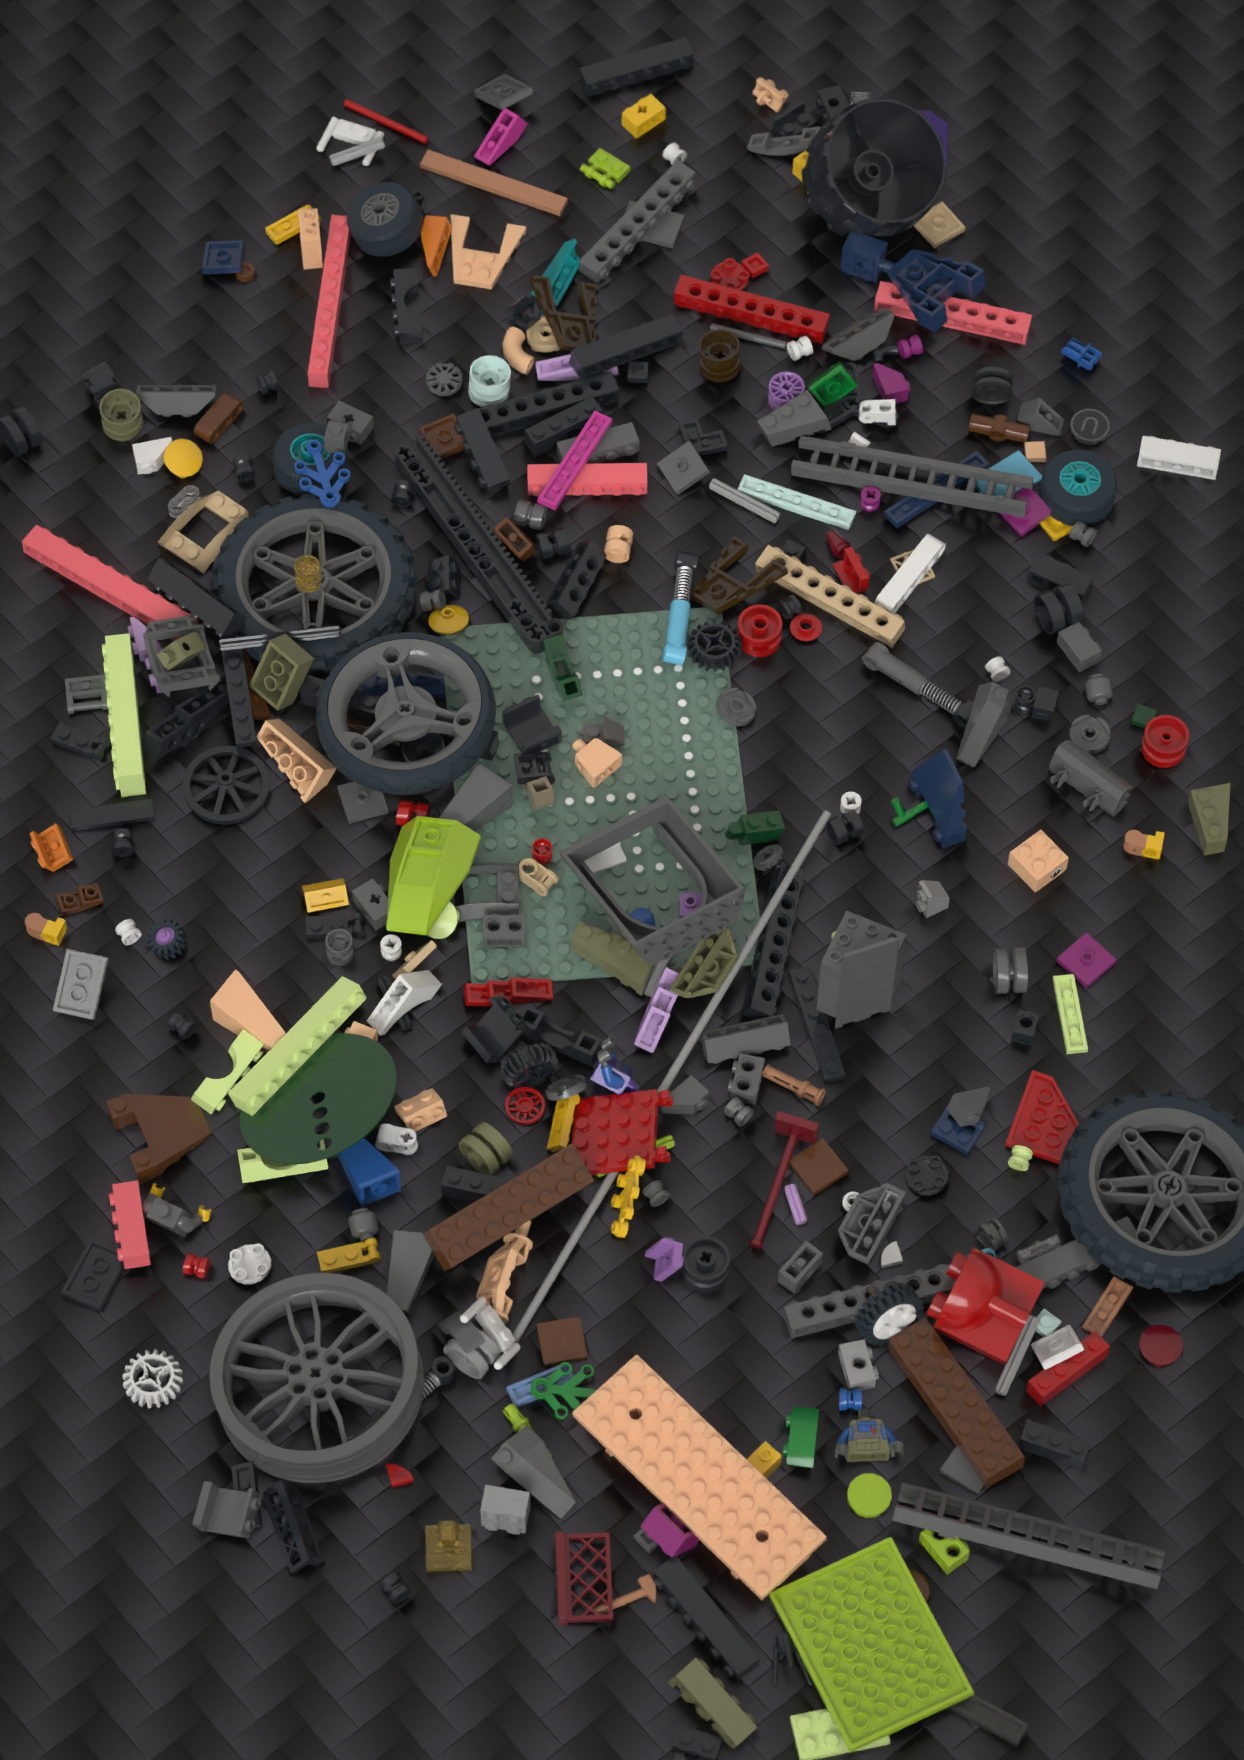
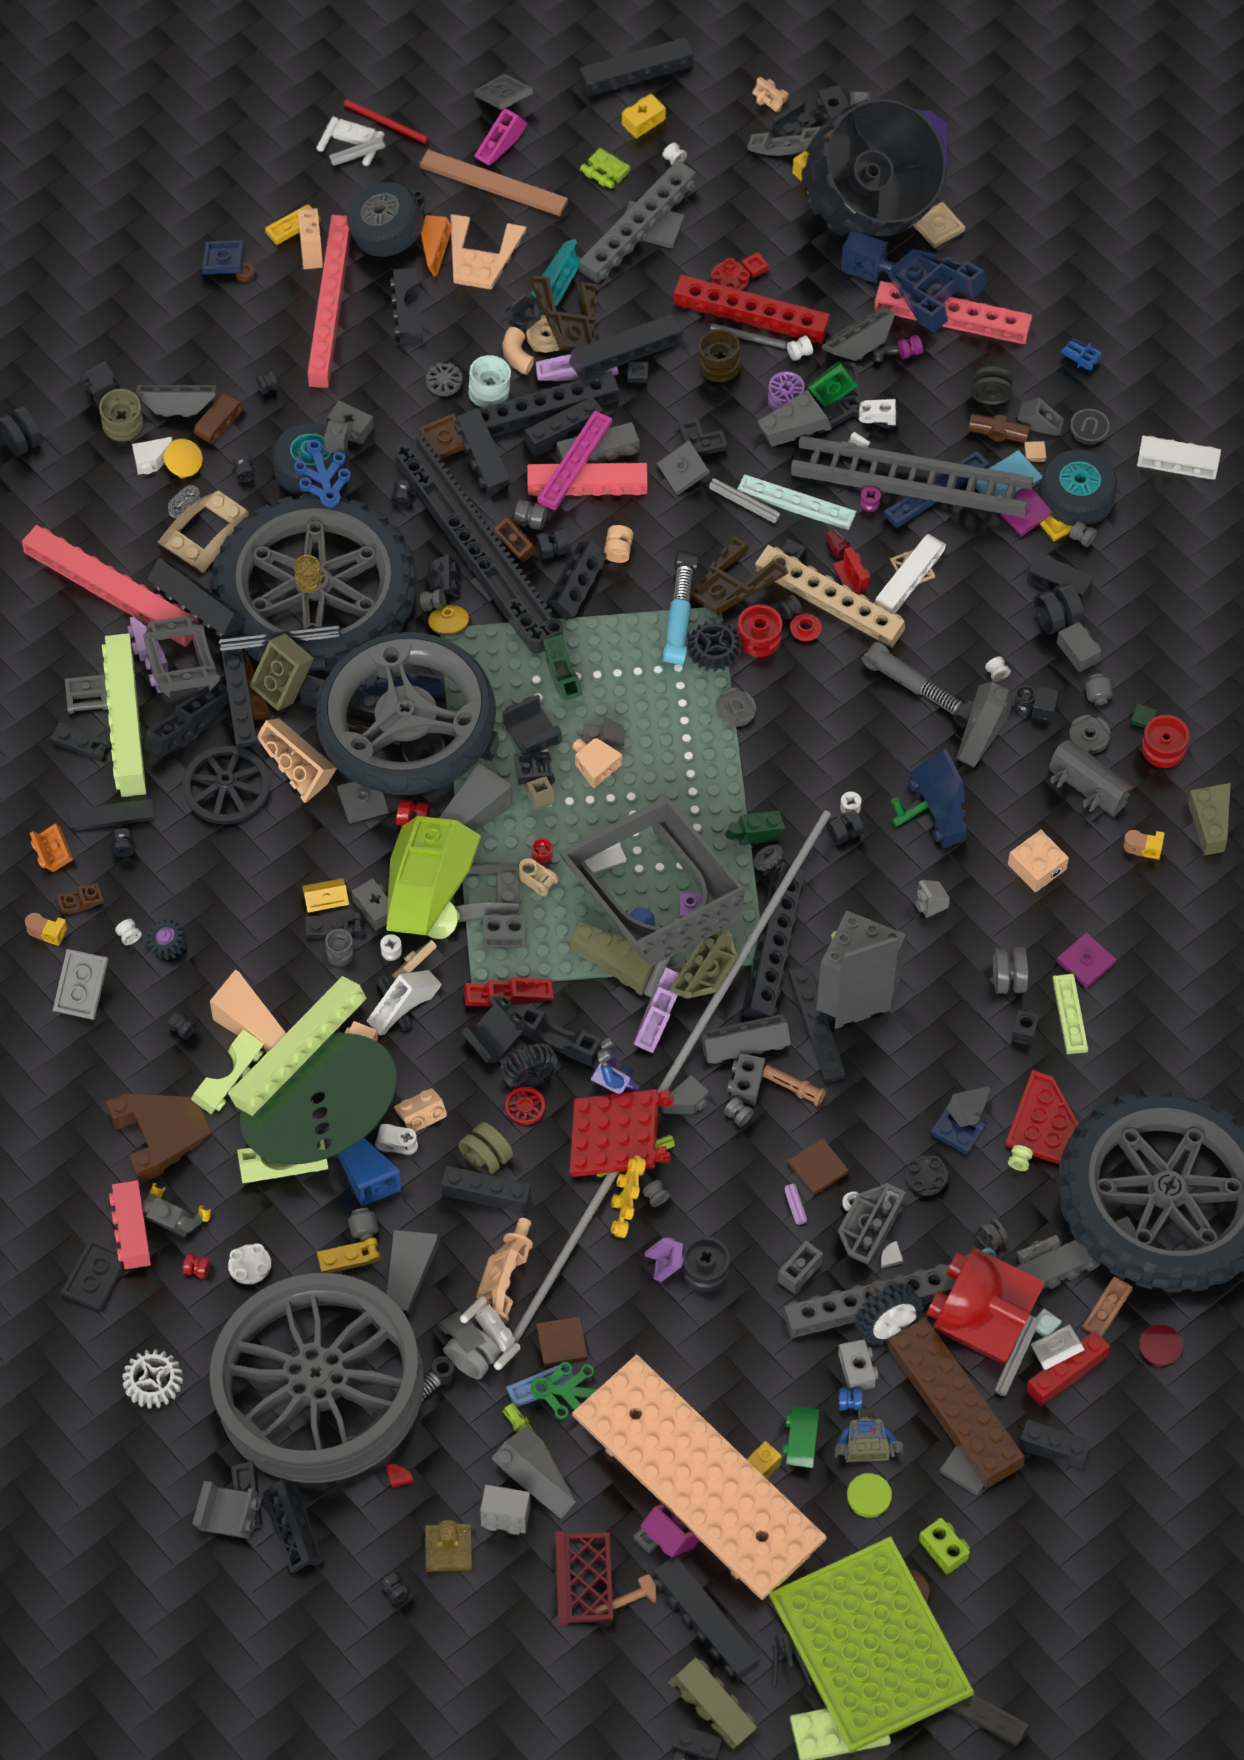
olive torso [157,631,207,671] -> none
reddish brown brick [422,1144,594,1271] -> none
dark grey tile [545,1075,588,1100] -> none
yellow plate [547,1094,580,1152] -> none
dark red tile [750,1111,819,1249] -> none
magenta slope [872,363,911,403] -> none
dark grey ladder [893,1482,1165,1589] -> none

